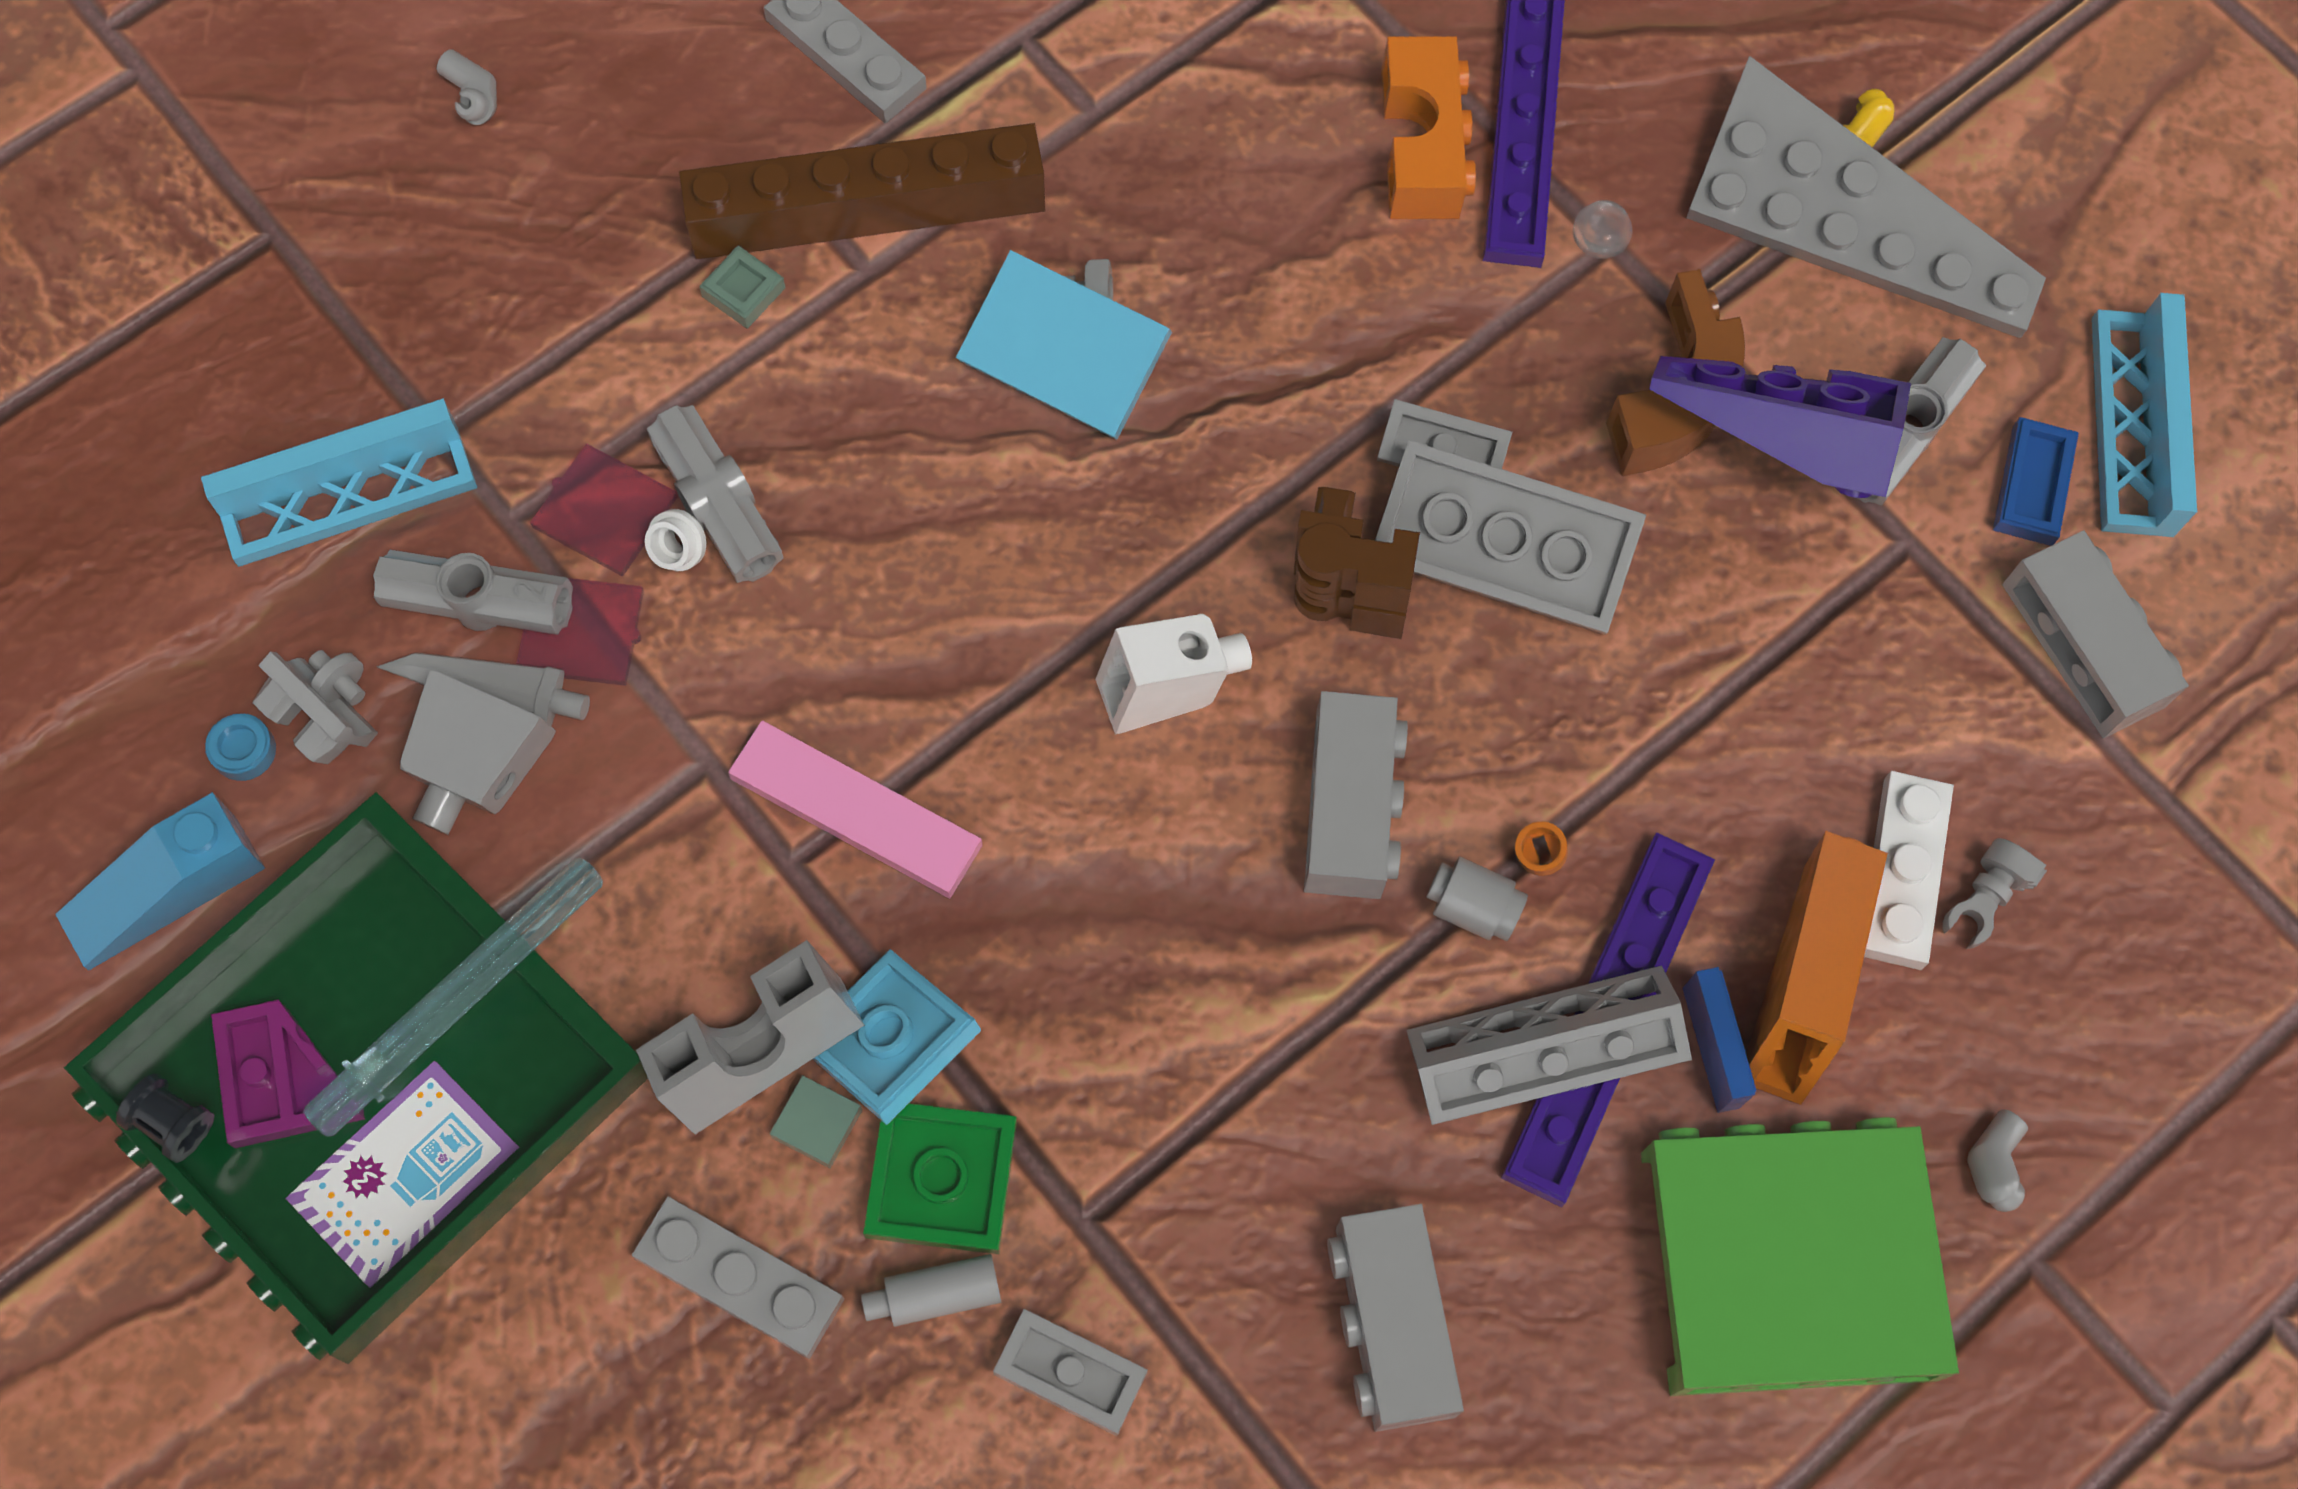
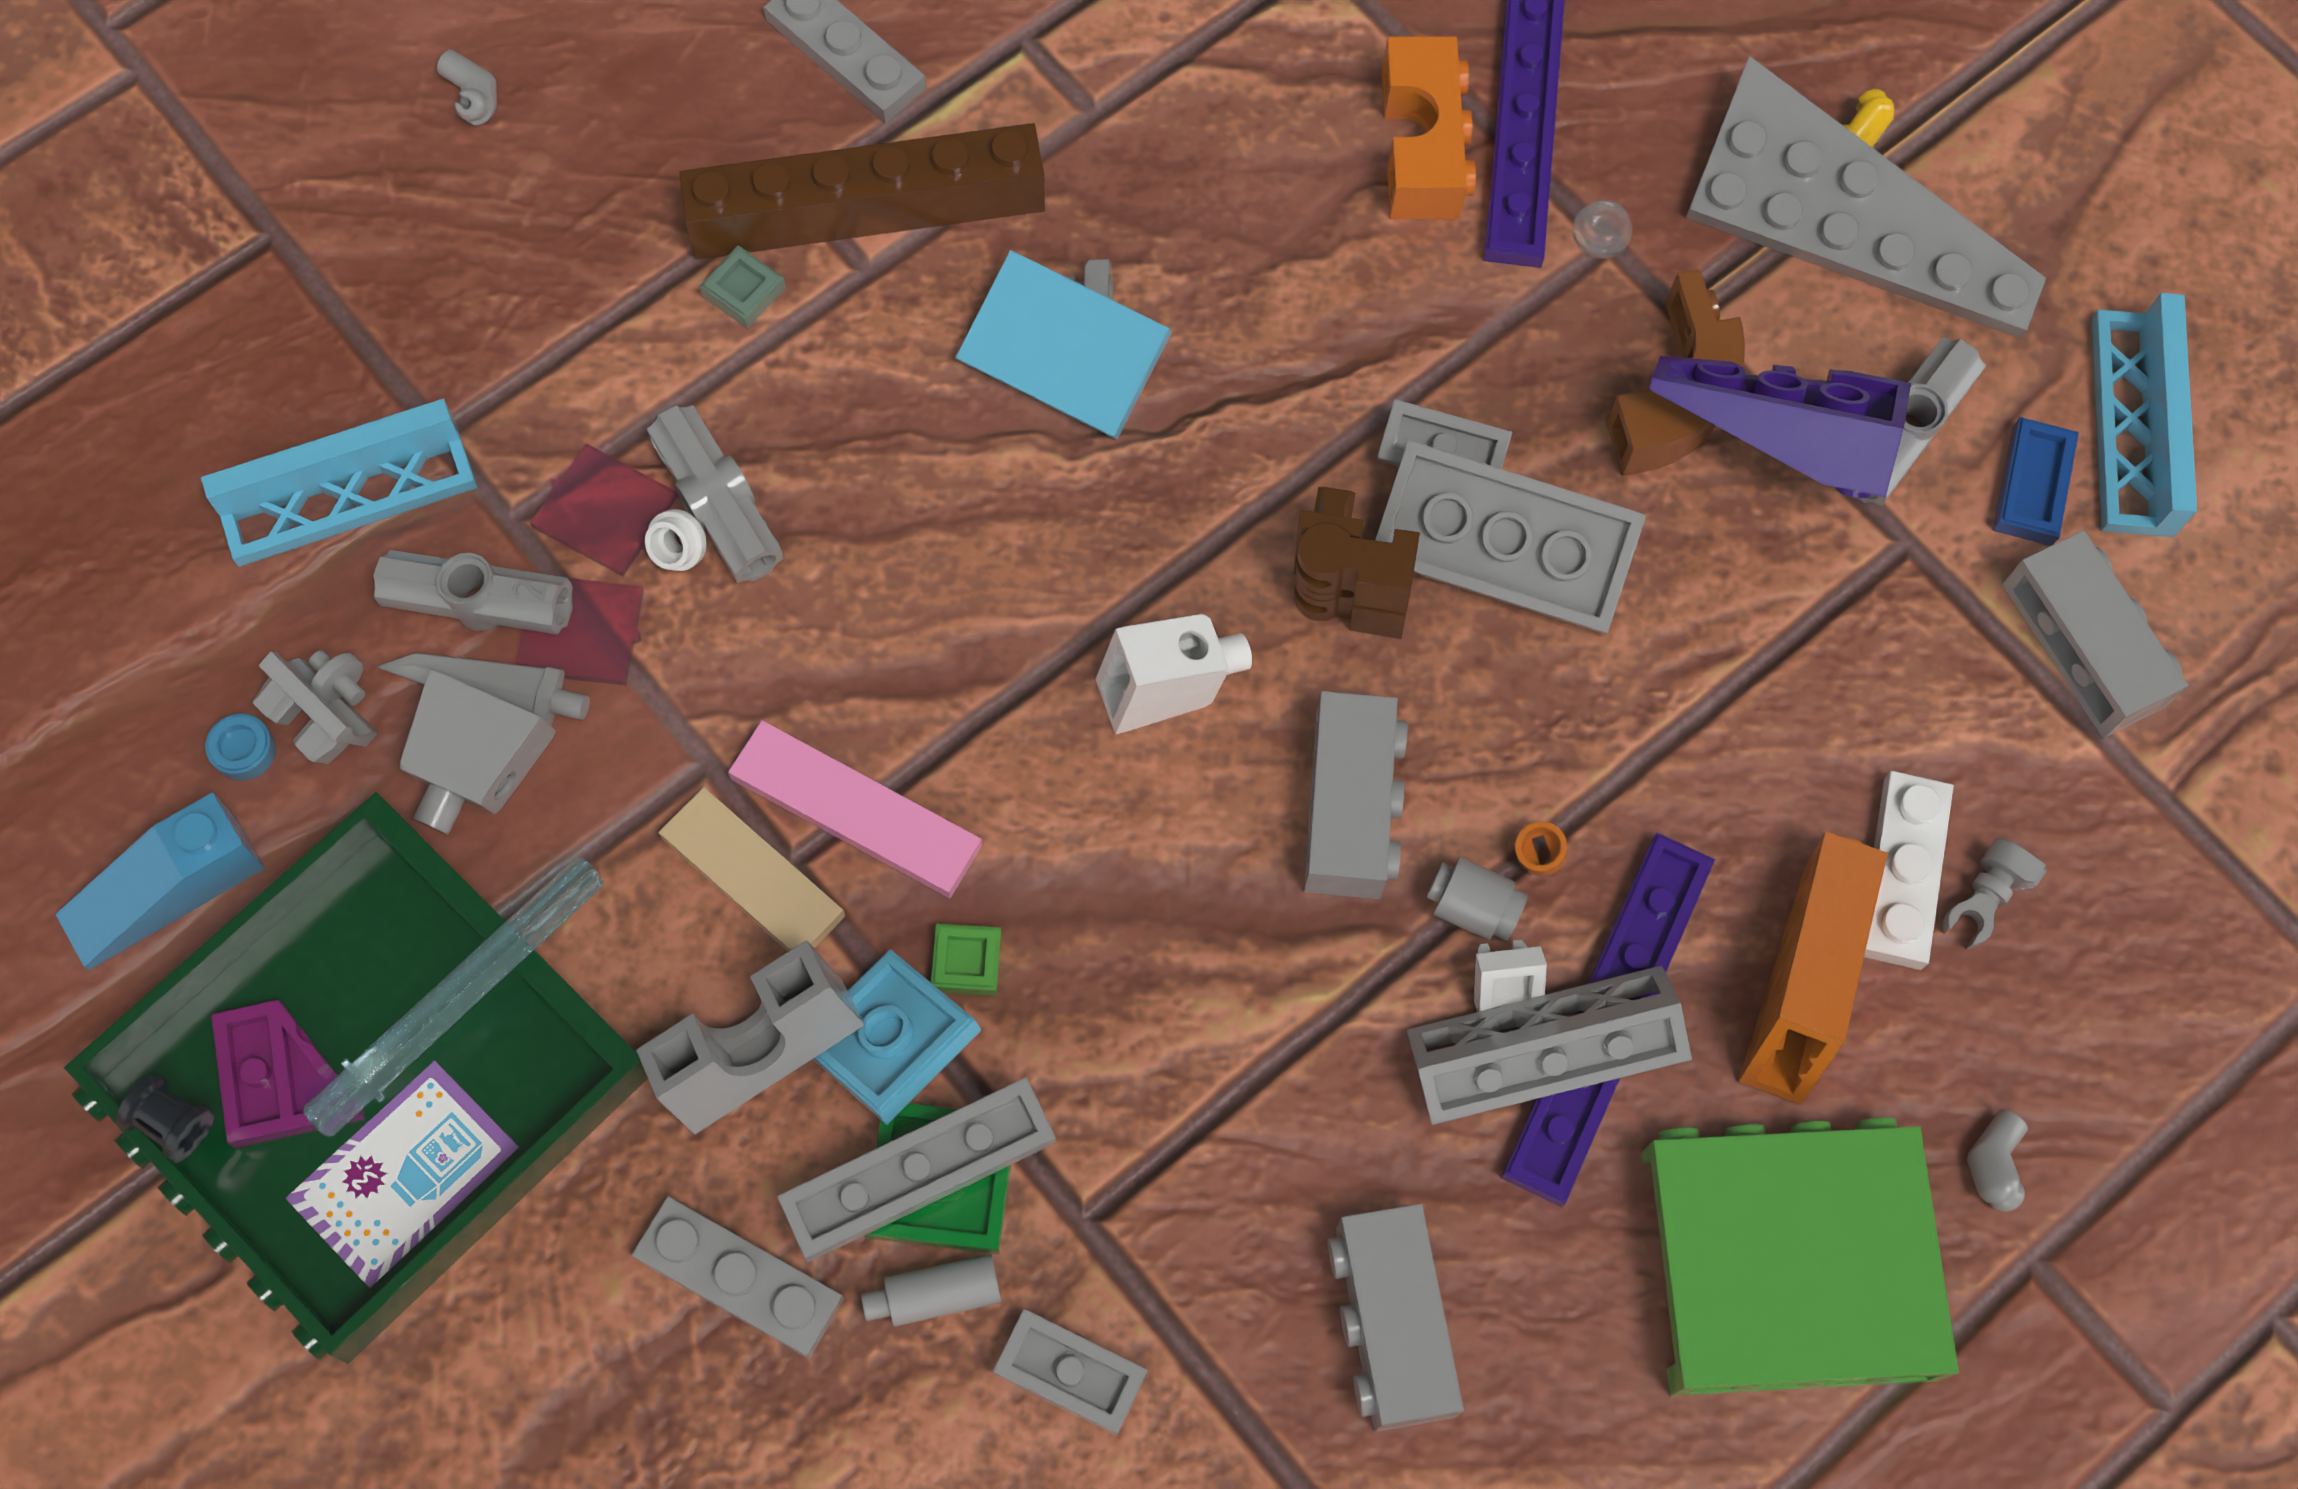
sand green tile [770,1075,863,1169] -> none
blue tile [1682,967,1757,1113] -> none
none -> tan tile [658,787,845,952]
none -> light grey plate [777,1077,1056,1263]
none -> bright green tile [931,924,1002,996]
none -> white tile [1474,940,1547,1012]

